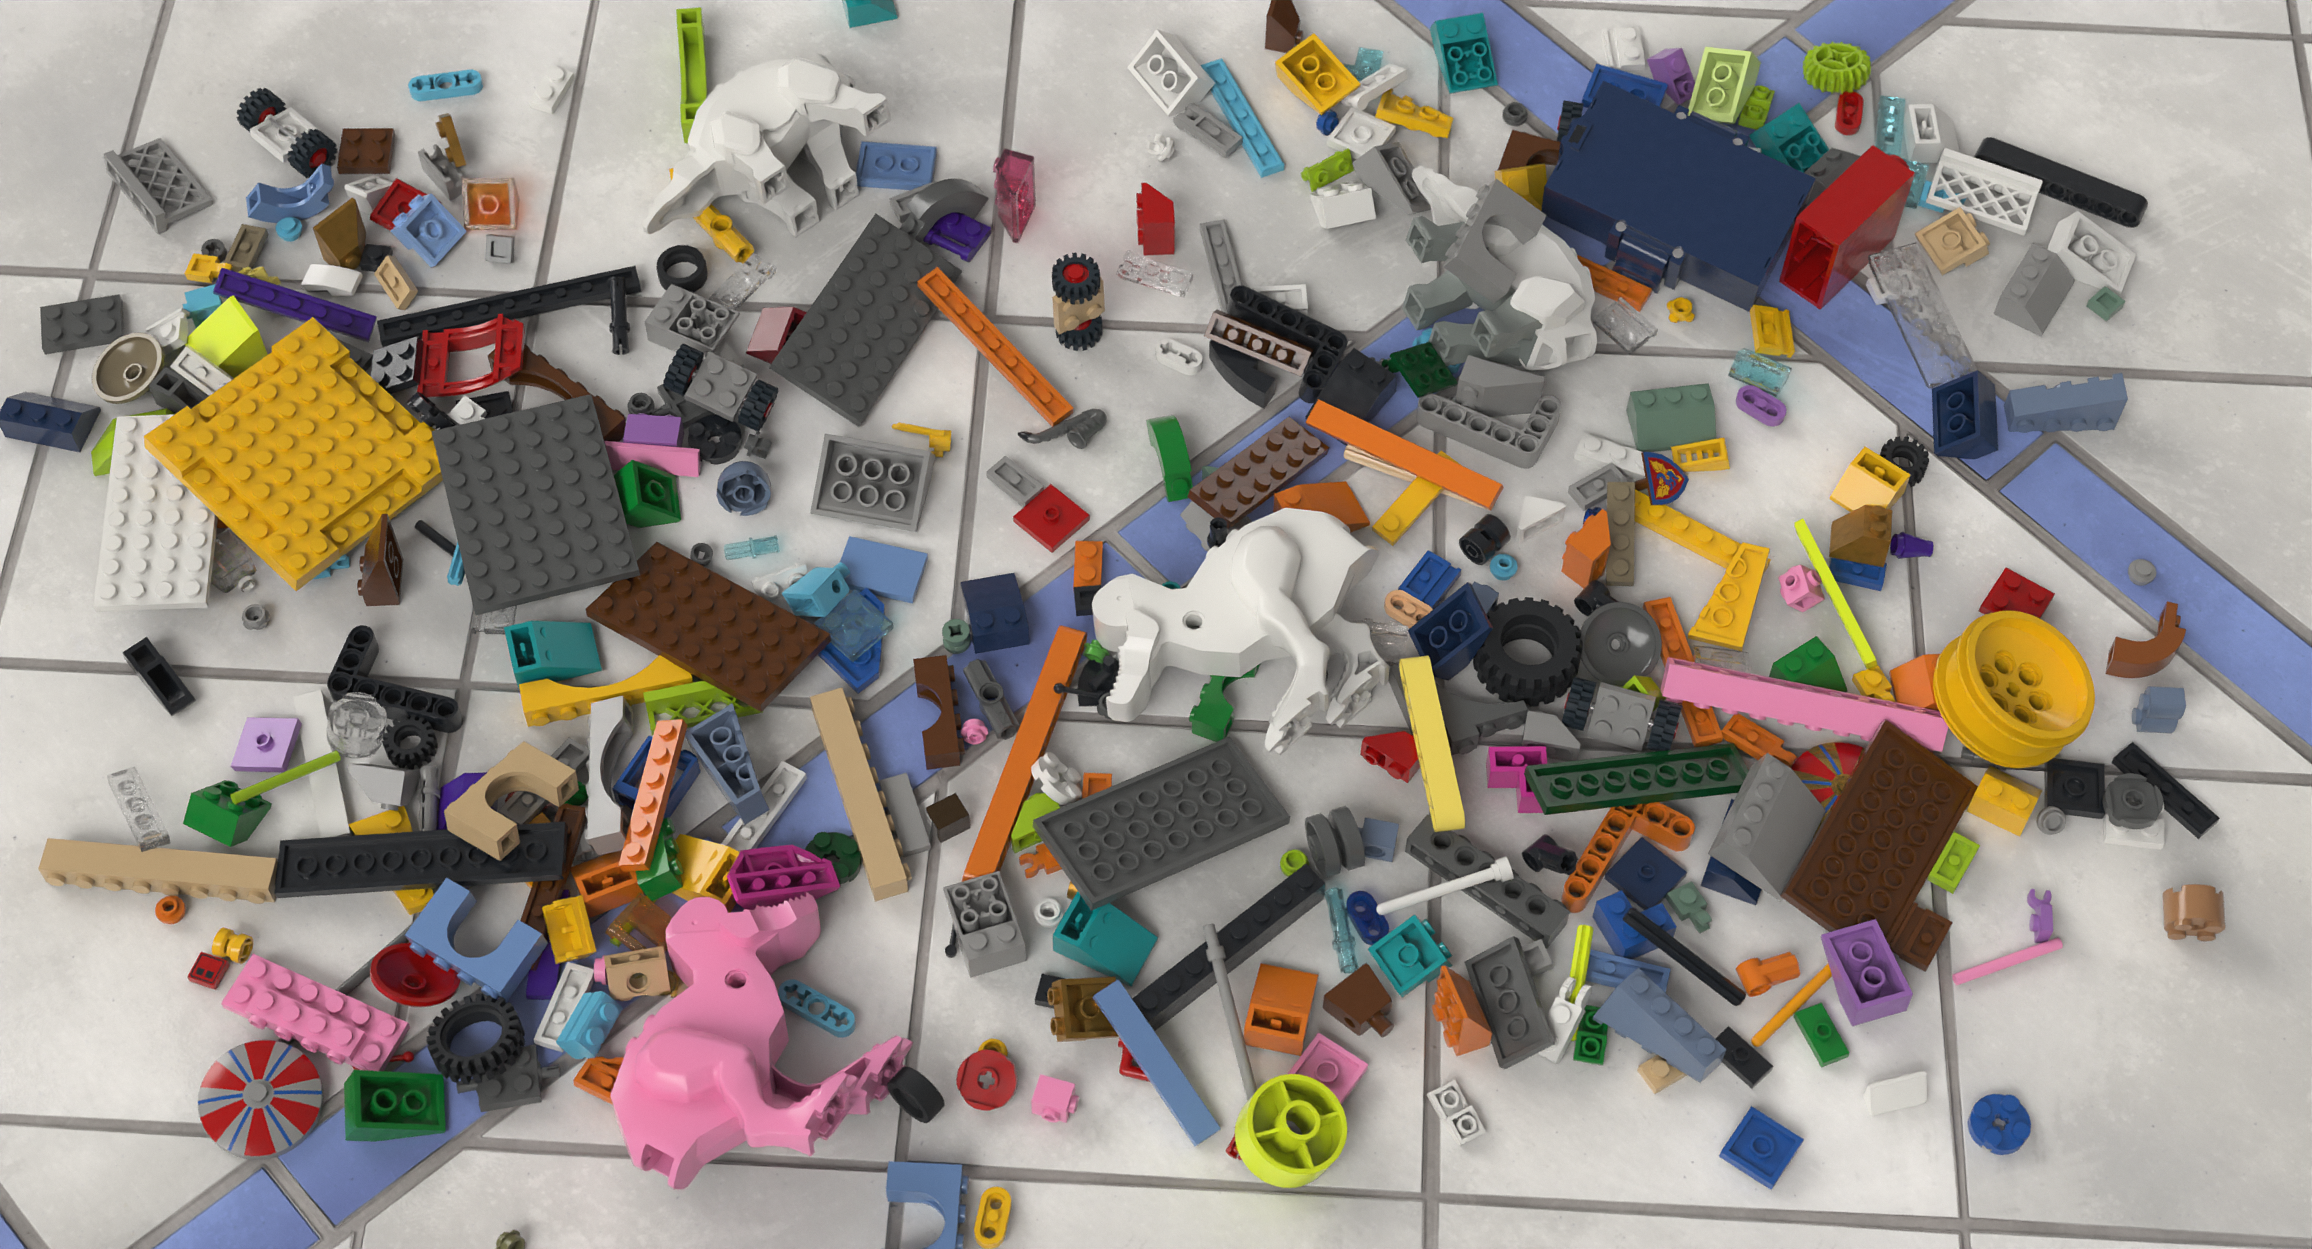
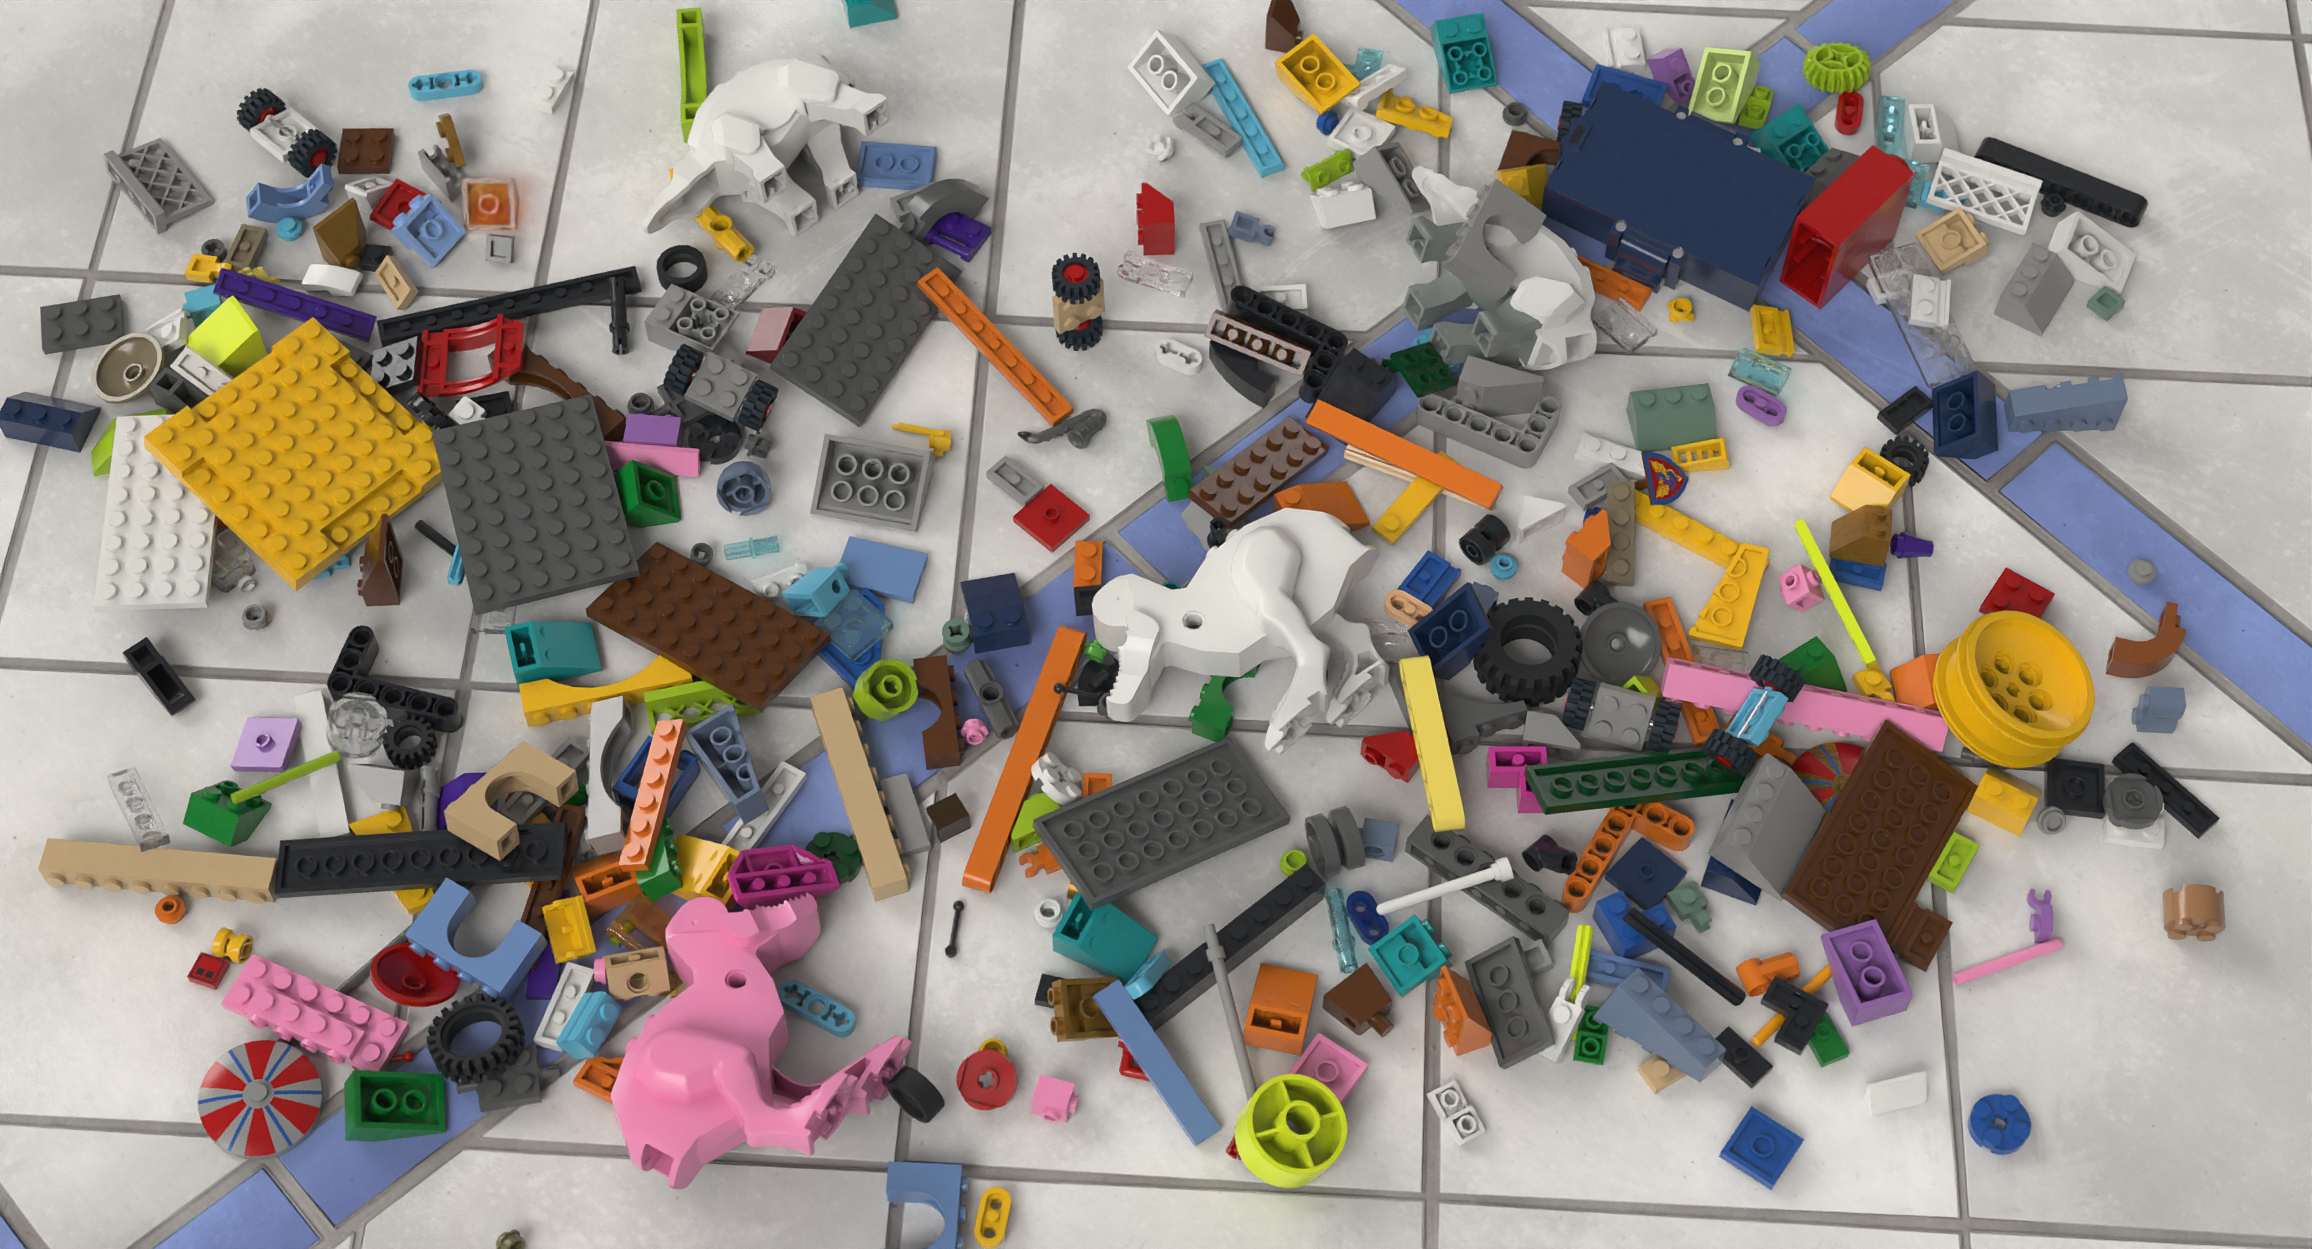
light grey slope [943,871,1026,978] -> none
clear pink slope [993,148,1036,243] -> none
none -> lime brick [853,659,918,722]
none -> medium azure beam [1124,950,1173,1000]
none -> sand blue plate [1227,211,1276,246]
none -> plate [1702,655,1805,776]
none -> black plate [1760,976,1829,1056]
none -> black plate [1877,386,1935,435]
none -> white plate [1908,274,1951,330]
none -> black plate [2041,193,2066,217]

